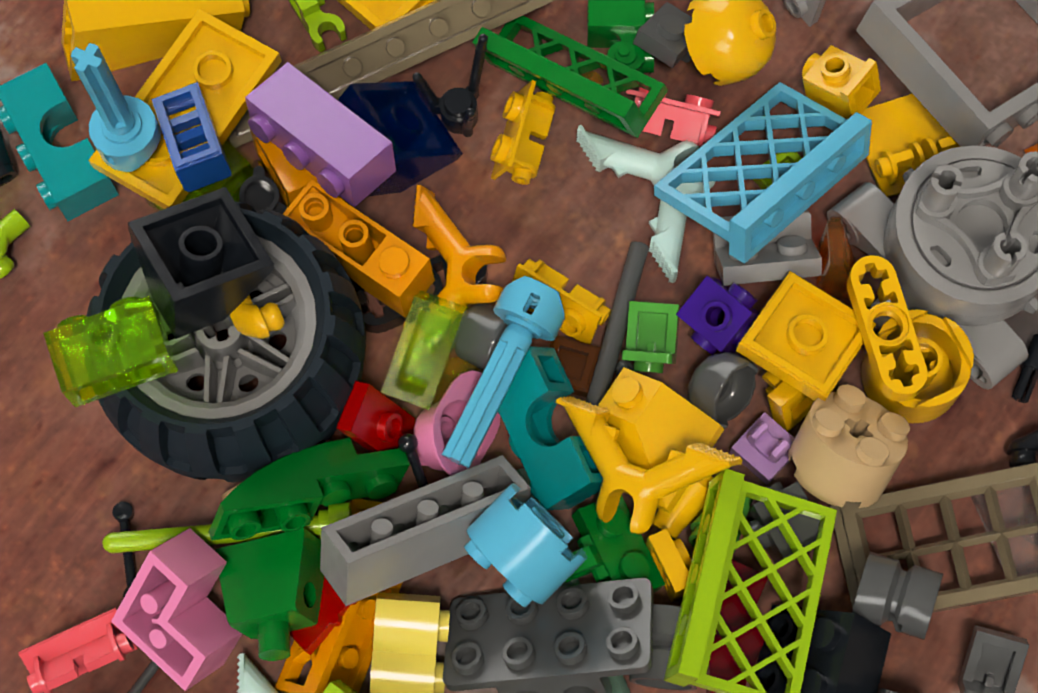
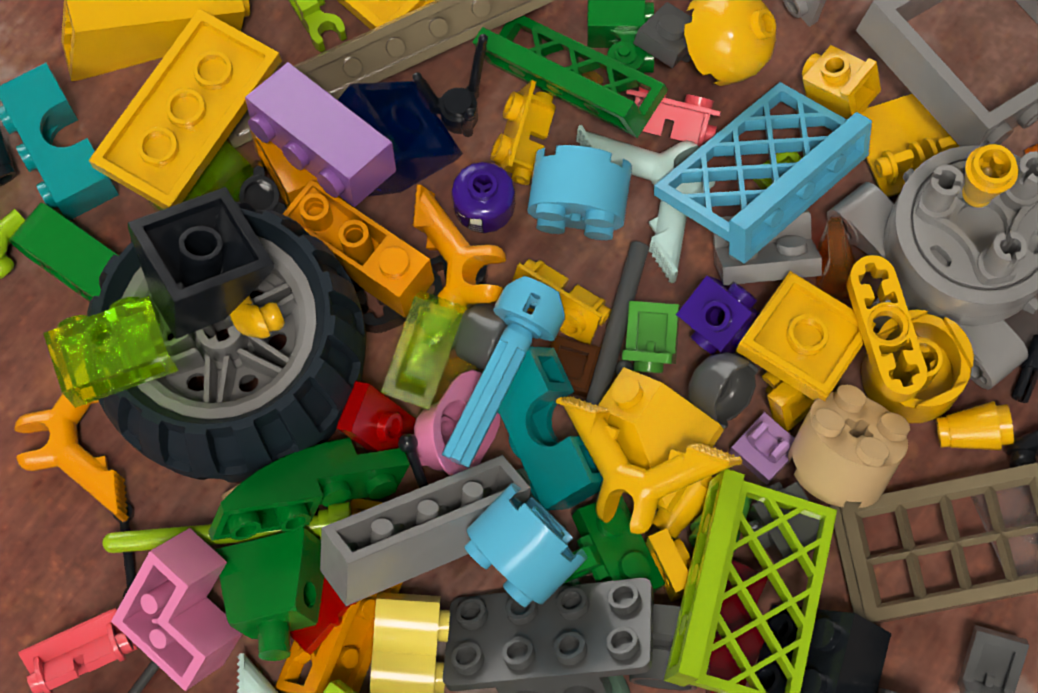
medium azure piece [71,43,161,172] -> none
blue slope [151,82,231,192] -> none
dark grey wheel [852,552,943,640] -> none
none -> green beam [9,203,119,302]
none -> light orange piece [14,361,129,522]
none -> dark purple head [451,162,516,233]
none -> medium azure brick [527,145,632,240]
none -> yellow cone [936,401,1014,451]
none -> yellow cone [962,144,1018,208]

